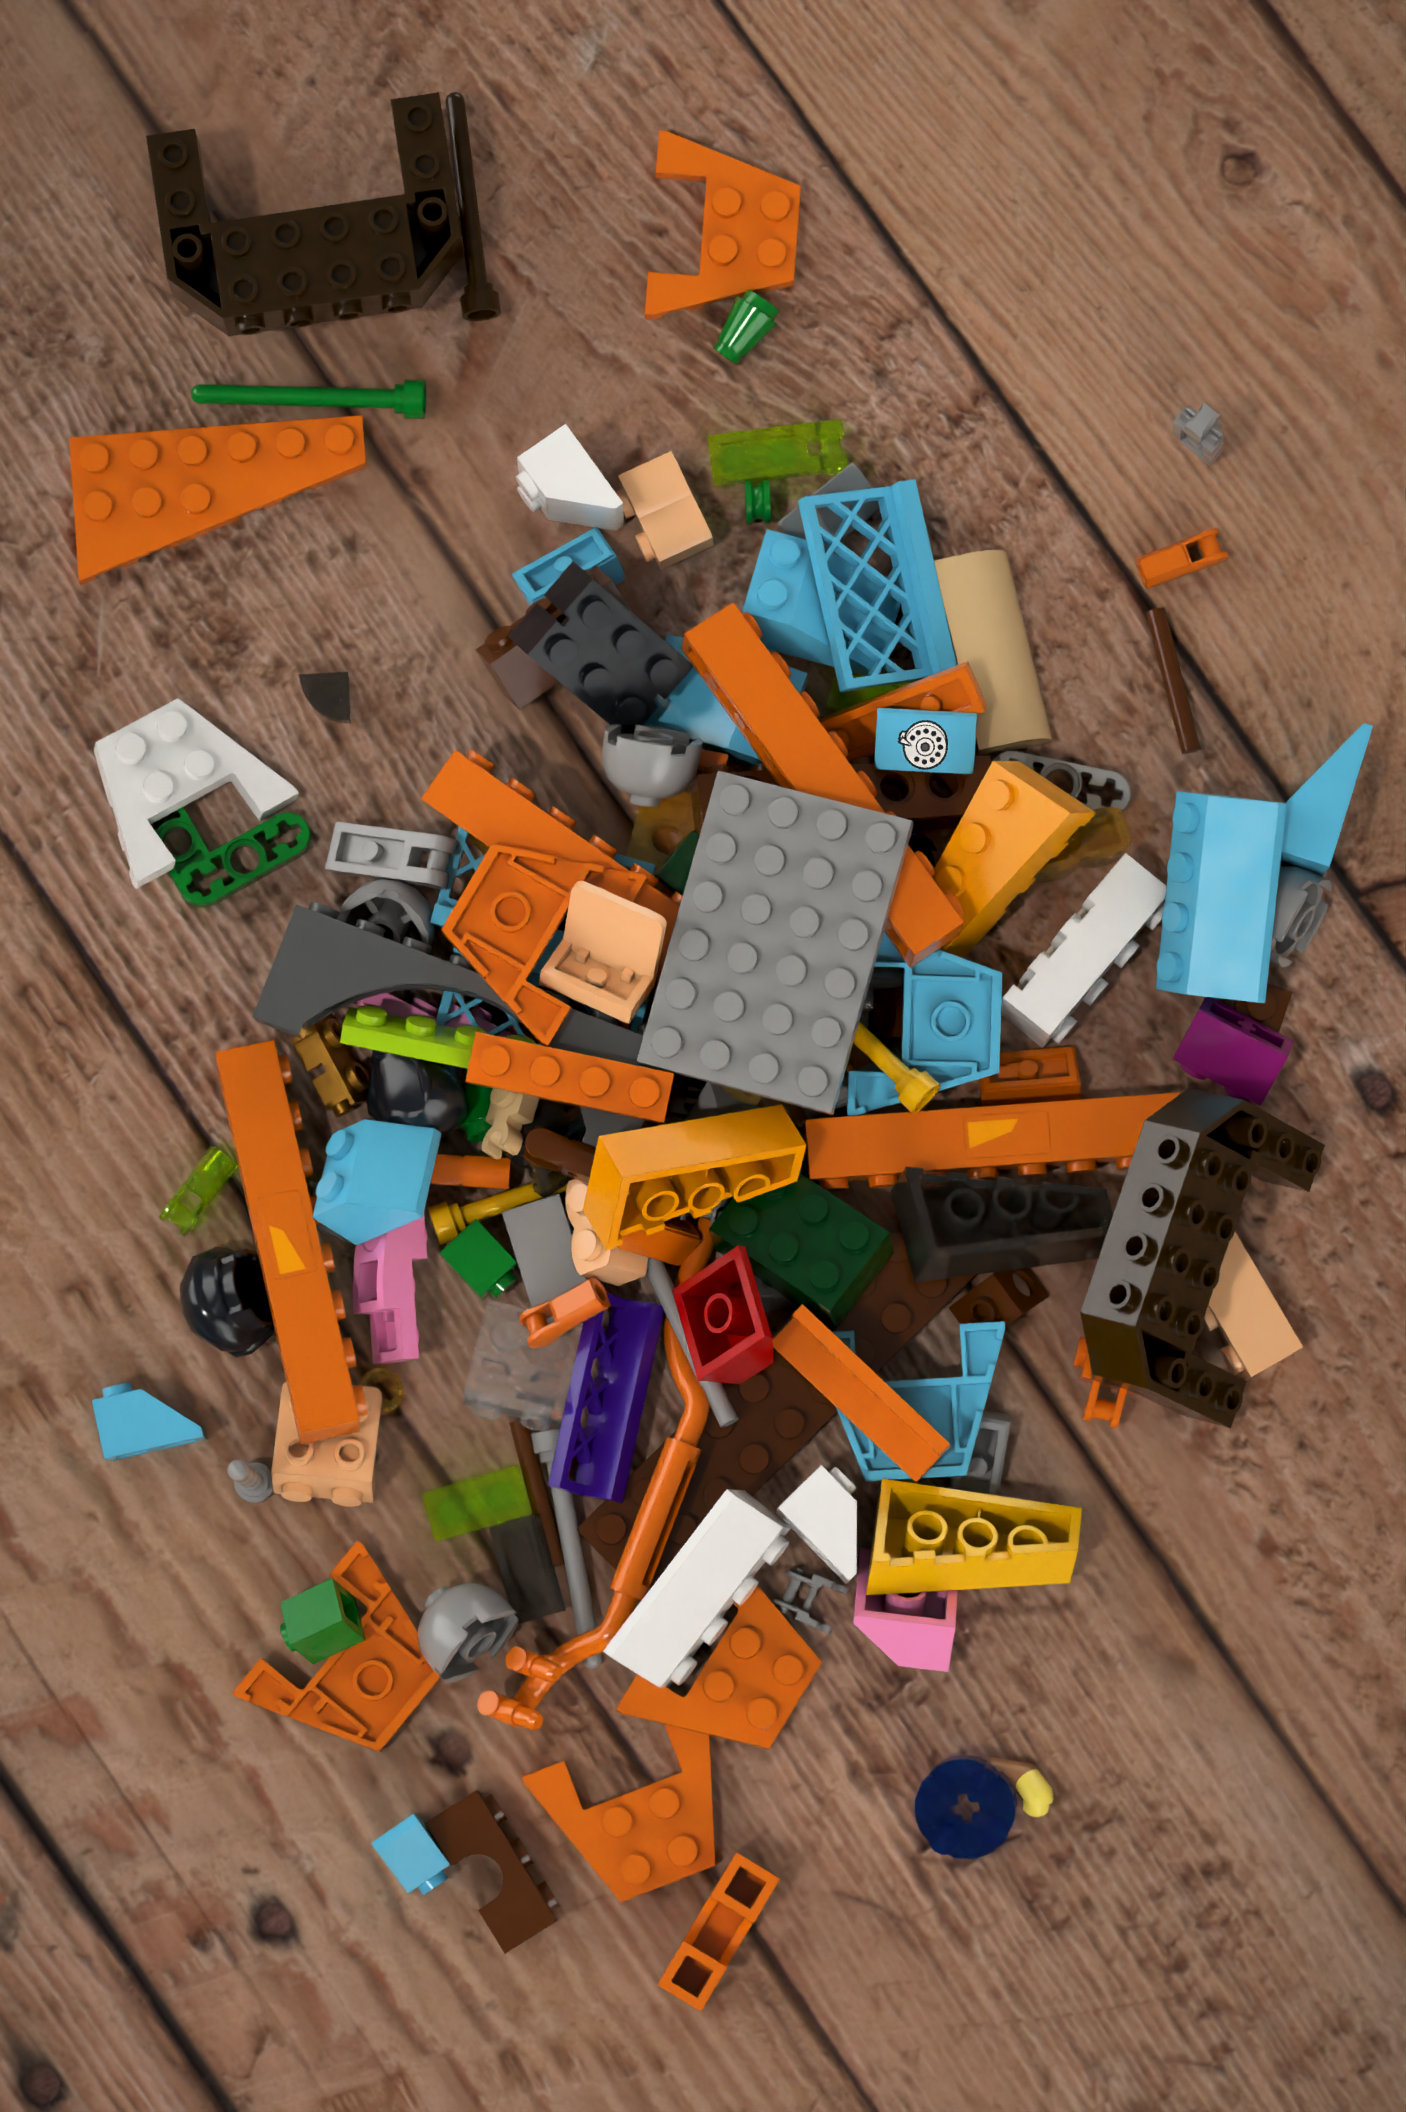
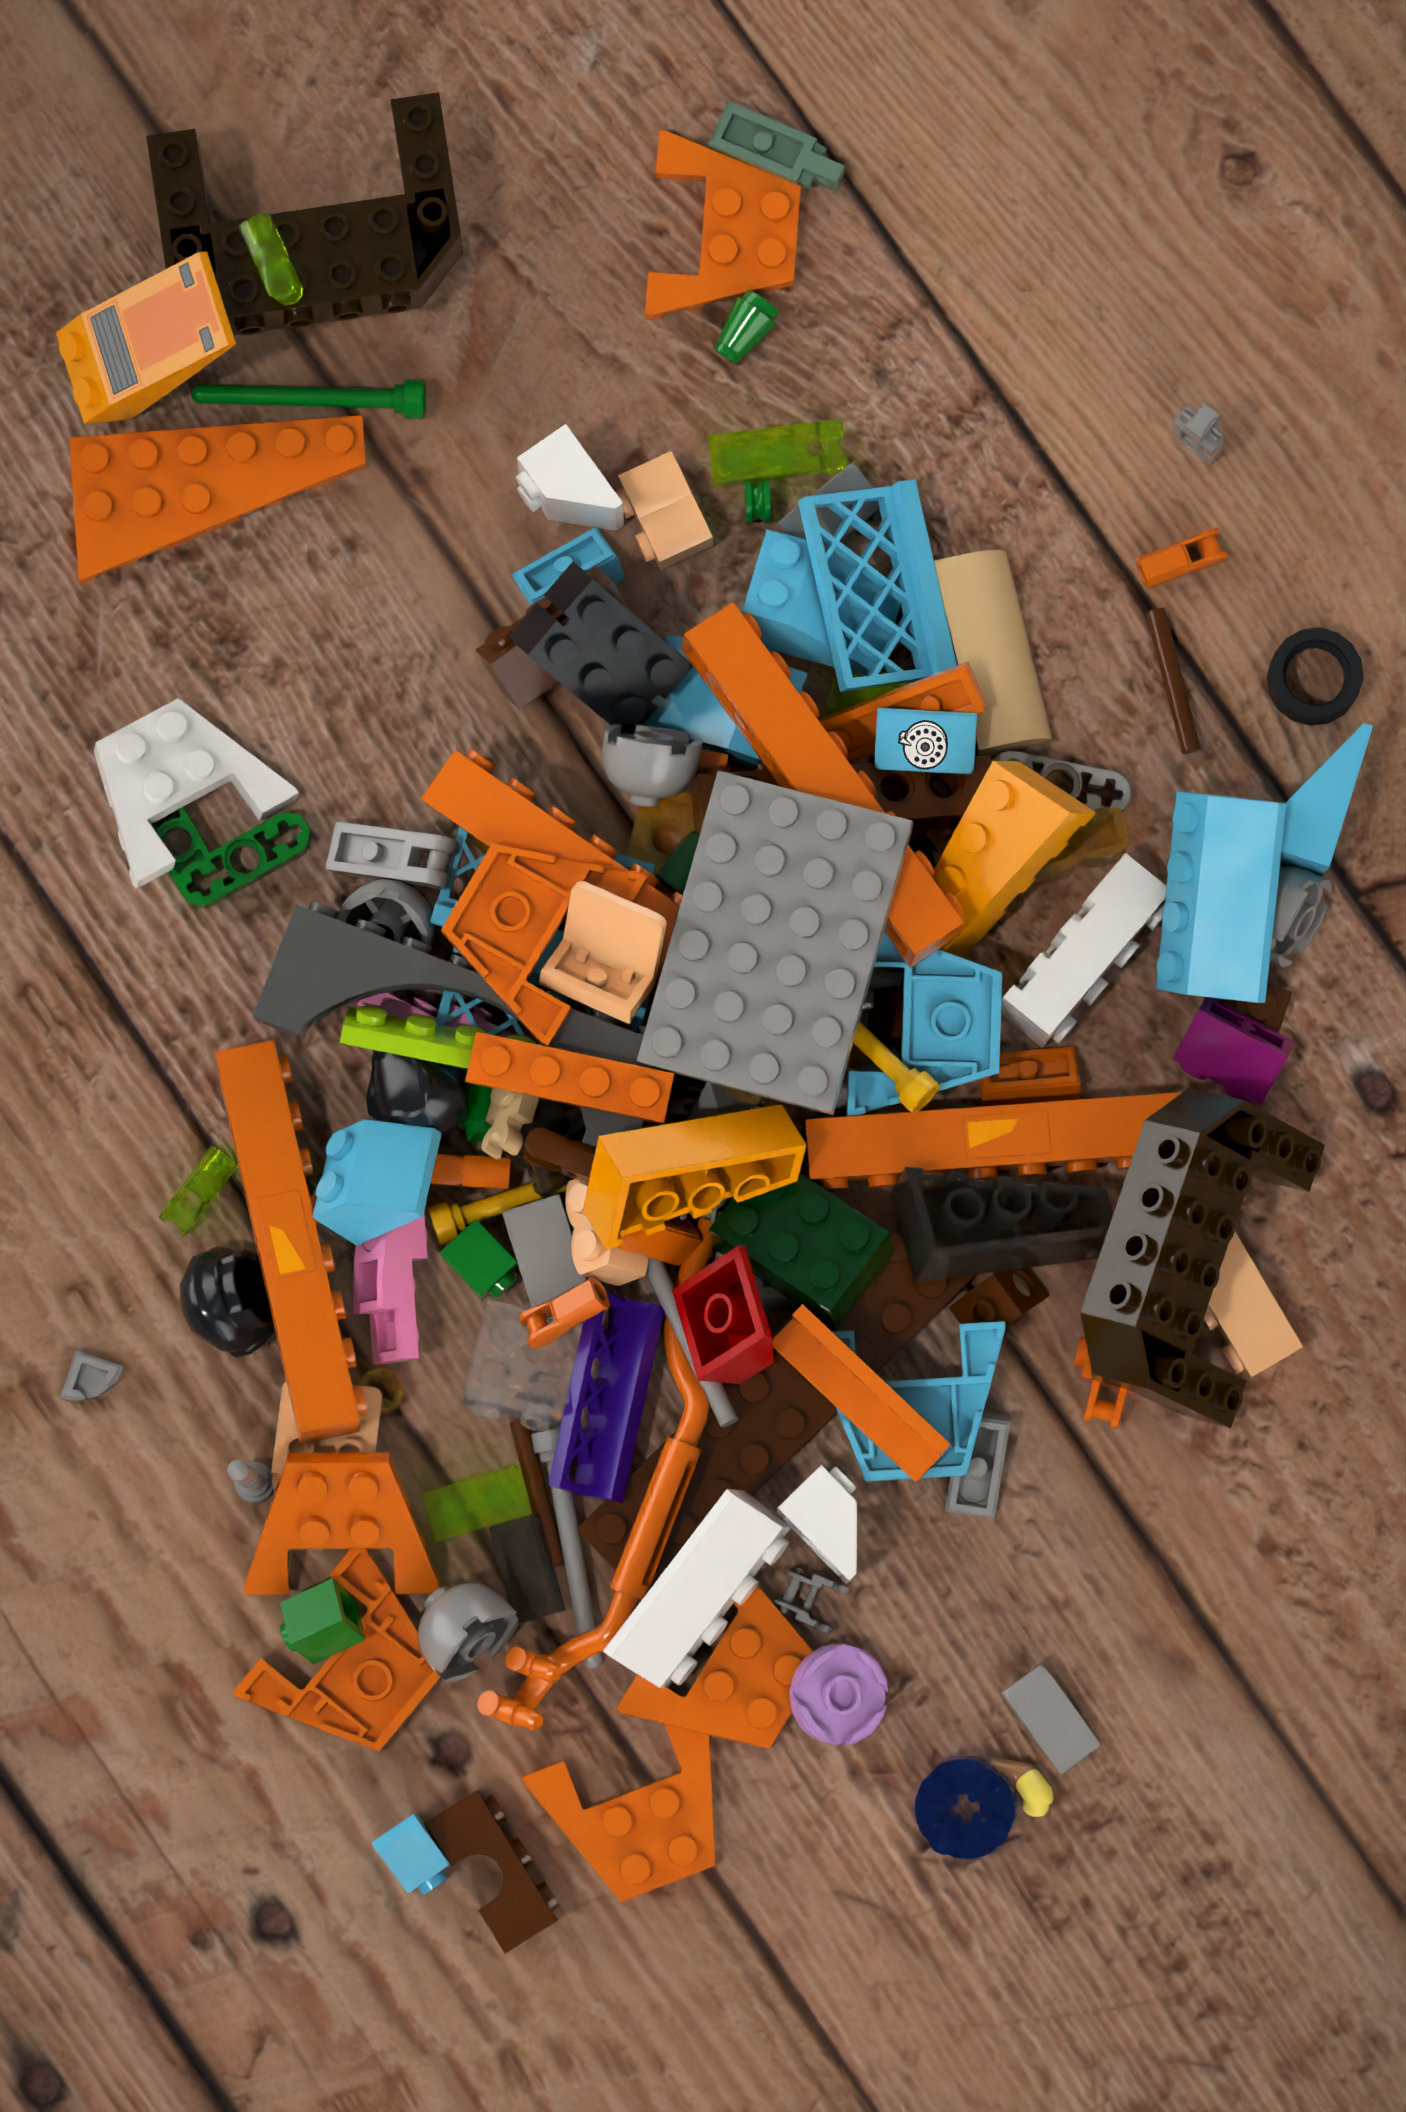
medium azure slope [92,1383,207,1462] -> none
pearl gold hinge [291,1014,370,1118] -> none
clear smoke tile [299,672,351,724] -> none
dark brown piece [445,92,501,321] -> none
orange arch [657,1852,780,2012] -> none
bright pink slope [853,1547,958,1672] -> none
yellow wedge [866,1479,1082,1595] -> none
none -> slope [56,251,236,424]
none -> light grey tile [60,1350,125,1402]
none -> clear neon green bar [239,213,303,305]
none -> orange wing [244,1452,441,1595]
none -> sand green hinge [708,101,845,191]
none -> lavender tile [789,1643,888,1745]
none -> light grey slope [1000,1663,1101,1775]
none -> black tyre [1266,627,1364,726]

